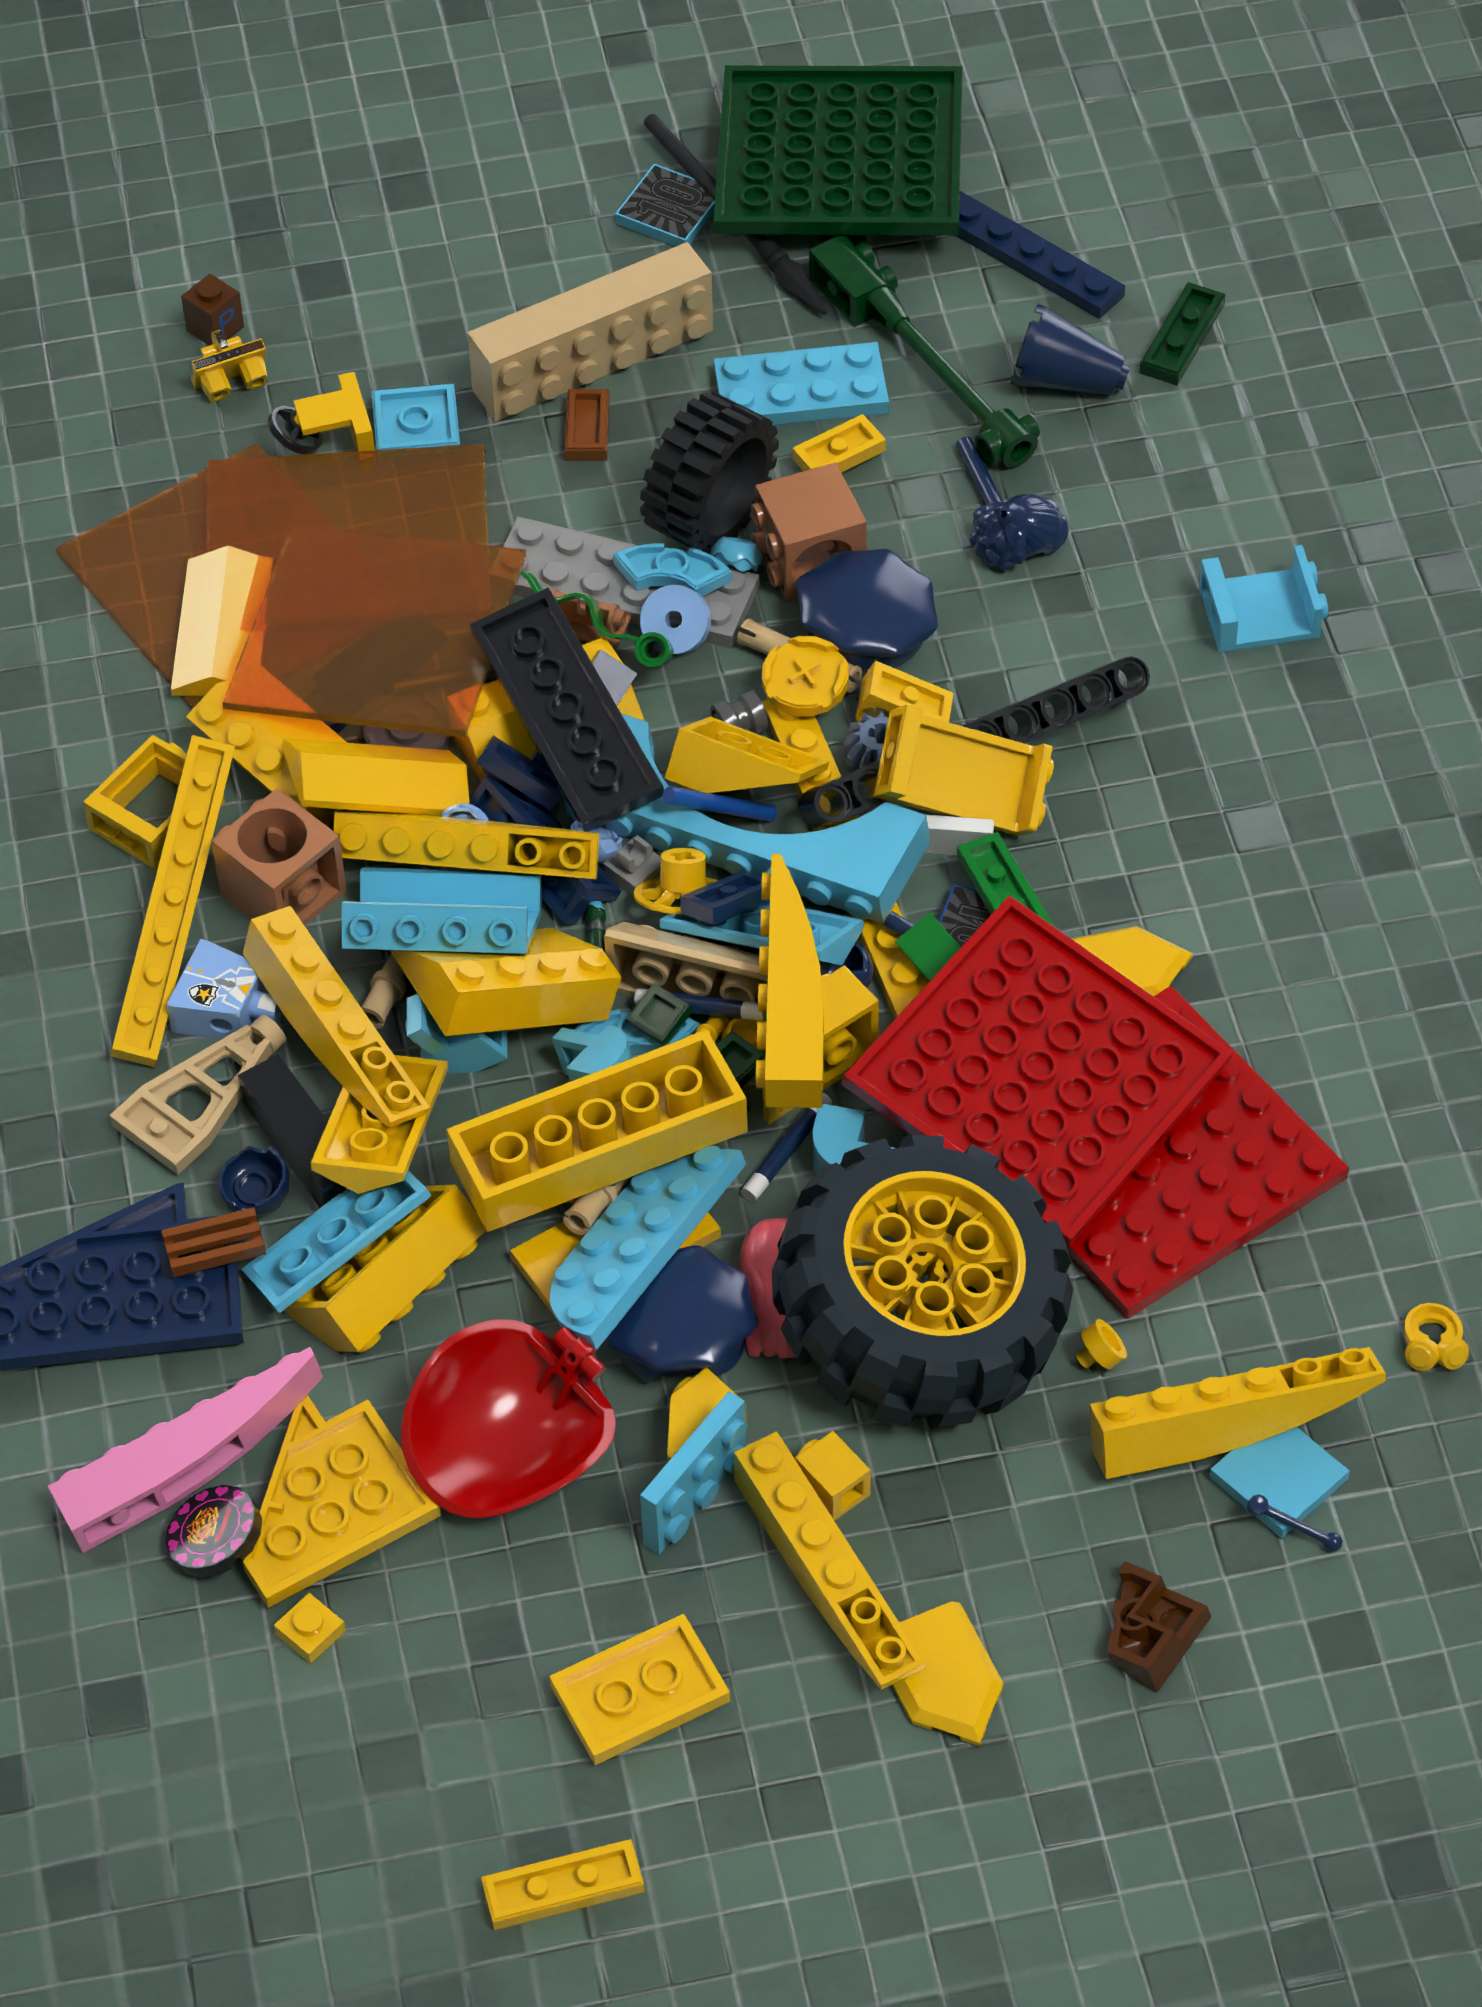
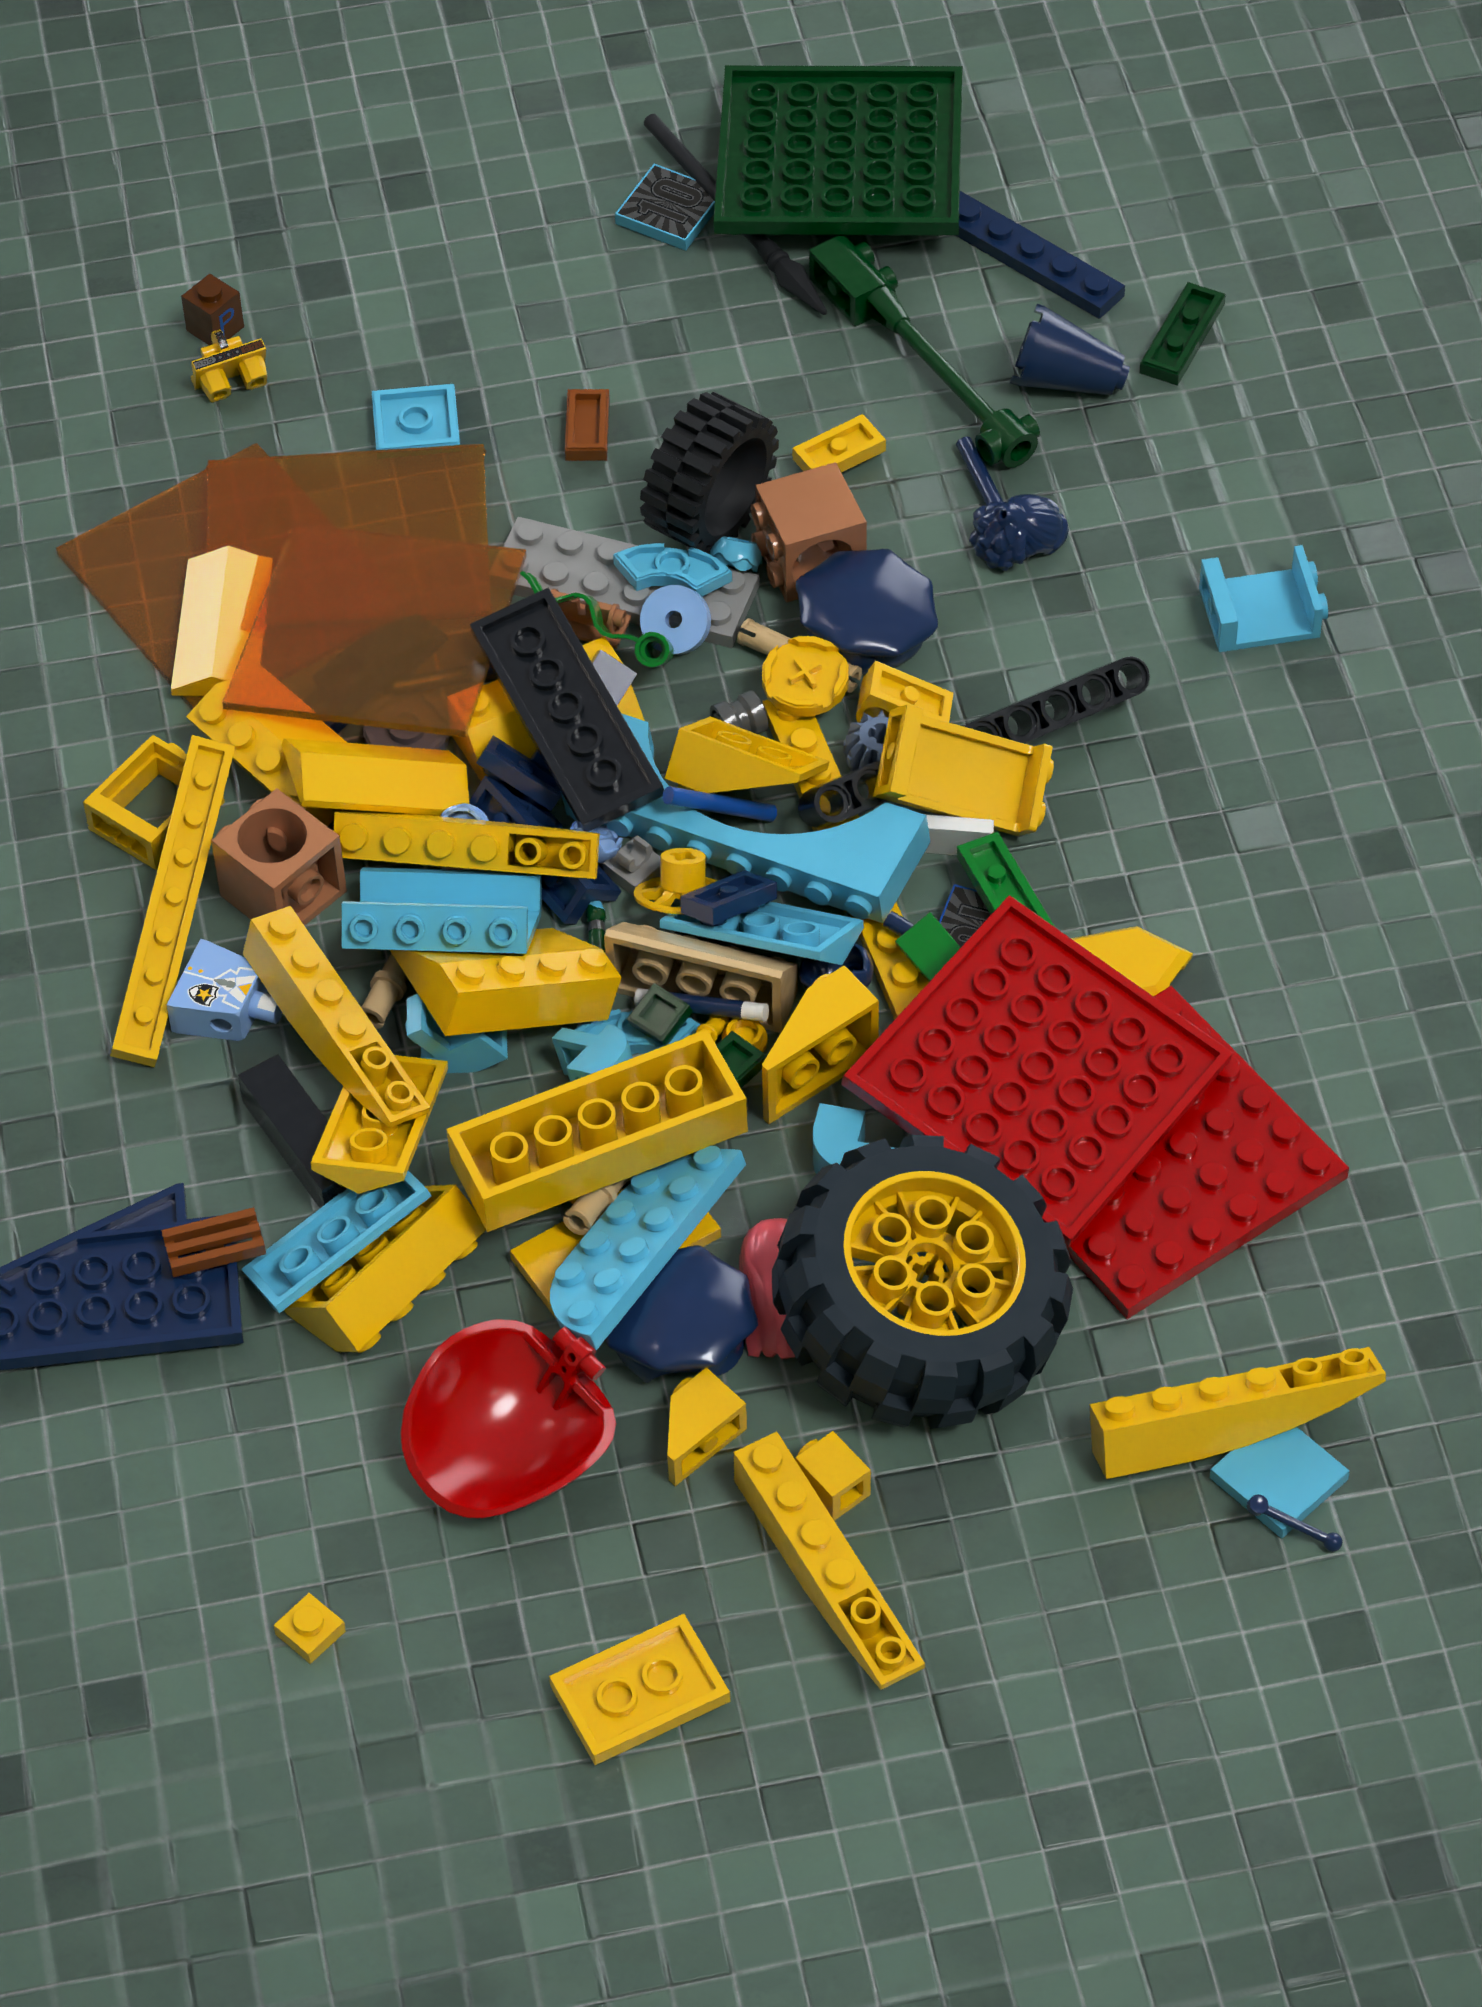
bright pink slope [48,1347,323,1553] -> none
tan plate [109,1015,286,1175] -> none
tile [166,1485,262,1578] -> none
dark blue hair [218,1146,290,1217] -> none
yellow wing [243,1395,441,1608] -> none
yellow piece [268,372,376,463] -> none
tan brick [467,242,713,422] -> none
yellow tile [481,1839,645,1930] -> none
medium azure plate [640,1391,747,1555] -> none
medium azure plate [713,342,889,425] -> none
dark blue bar [740,1093,832,1202] -> none
yellow slope [756,854,824,1108] -> none
yellow tile [892,1601,1004,1747] -> none
yellow tile [1076,1319,1127,1370] -> none
reddish brown slope [1107,1561,1211,1692] -> none
yellow piece [1404,1303,1469,1371] -> none

